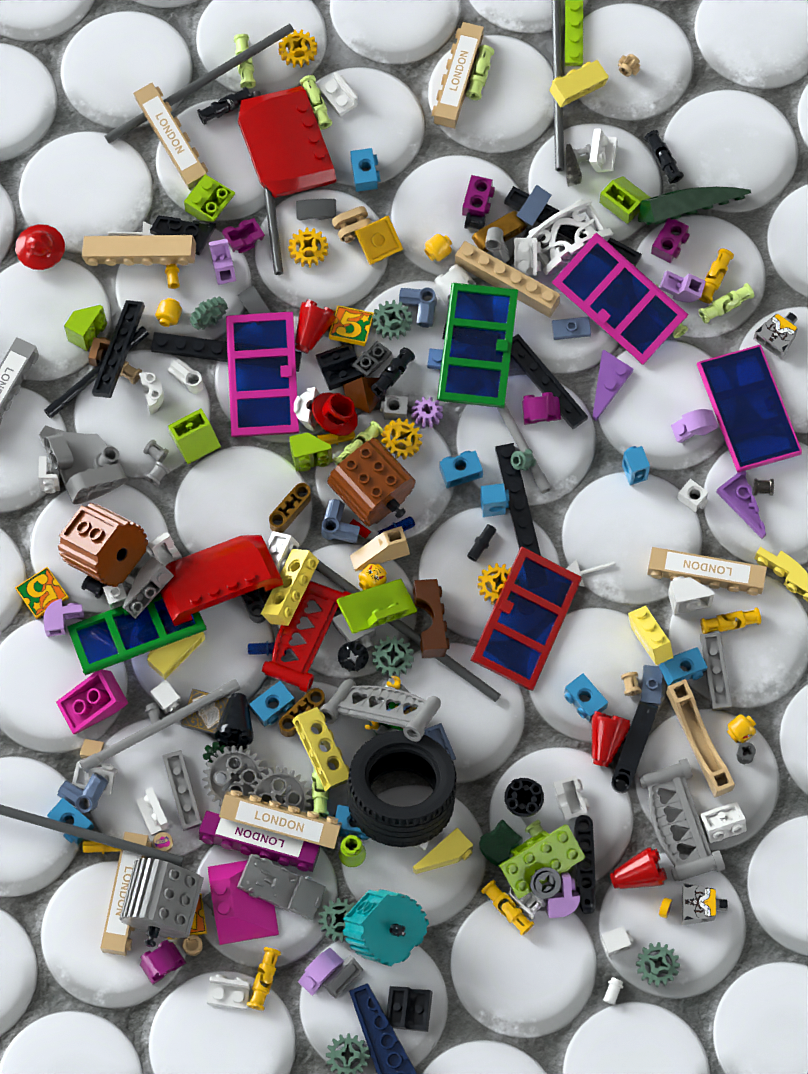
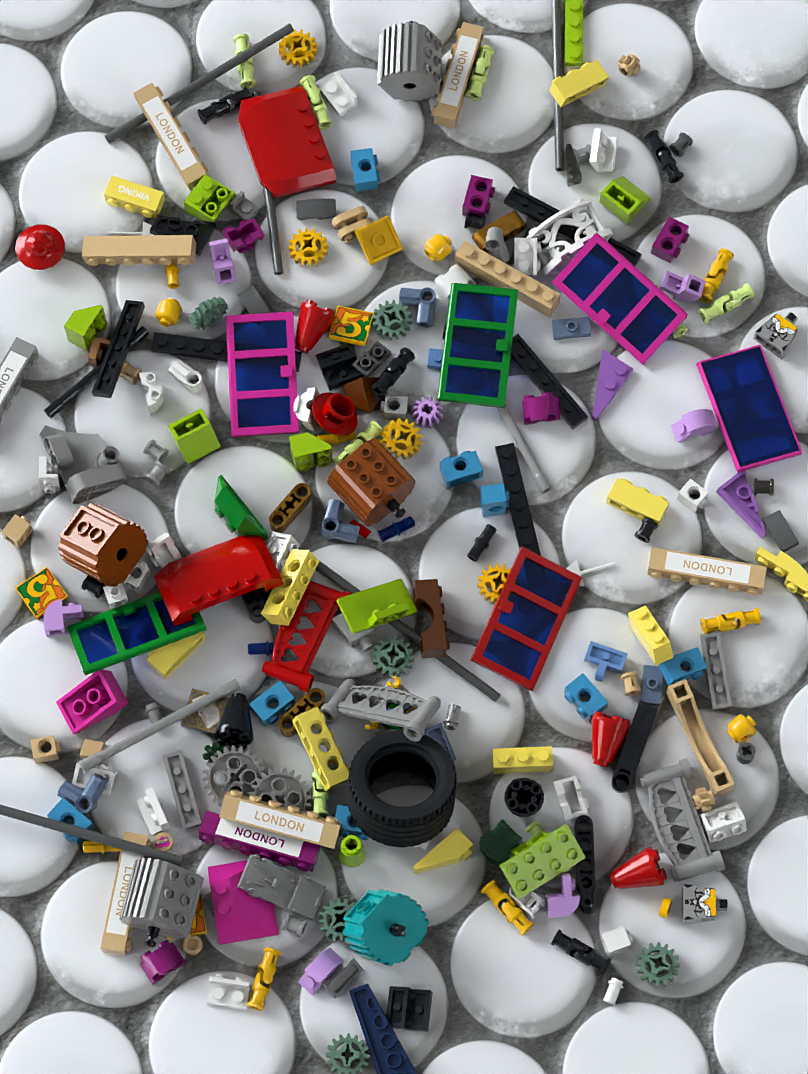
light grey slope [123,557,174,619] -> none
white brick [150,680,181,714] -> none
black gear [338,642,369,672] -> none
tan slope [350,526,410,571] -> none
yellow head [358,564,387,590] -> none
sand green brick [511,449,536,471] -> none
sand blue slope [516,185,552,226] -> none
gear [529,867,561,899] -> none
dark azure brick [622,446,650,485] -> none
dark green wedge [638,186,751,225] -> none
white slope [668,576,714,615] -> none
none -> tan brick [2,514,33,548]
none -> tan brick [30,735,61,764]
none -> light yellow brick [104,176,165,218]
none -> green wedge [214,474,268,540]
none -> light grey bracket [230,191,259,220]
none -> light grey bush [282,913,307,937]
none -> light grey piece [377,21,442,102]
none -> light grey pin [443,704,461,730]
none -> light yellow brick [492,746,553,774]
none -> black piece [551,929,612,975]
none -> medium blue plate [584,641,628,682]
none -> light yellow brick [606,478,669,527]
none -> black bush [634,518,658,543]
none -> dark grey bush [669,132,693,157]
none -> tan gear [692,787,715,813]
none -> dark grey slope [763,510,799,552]

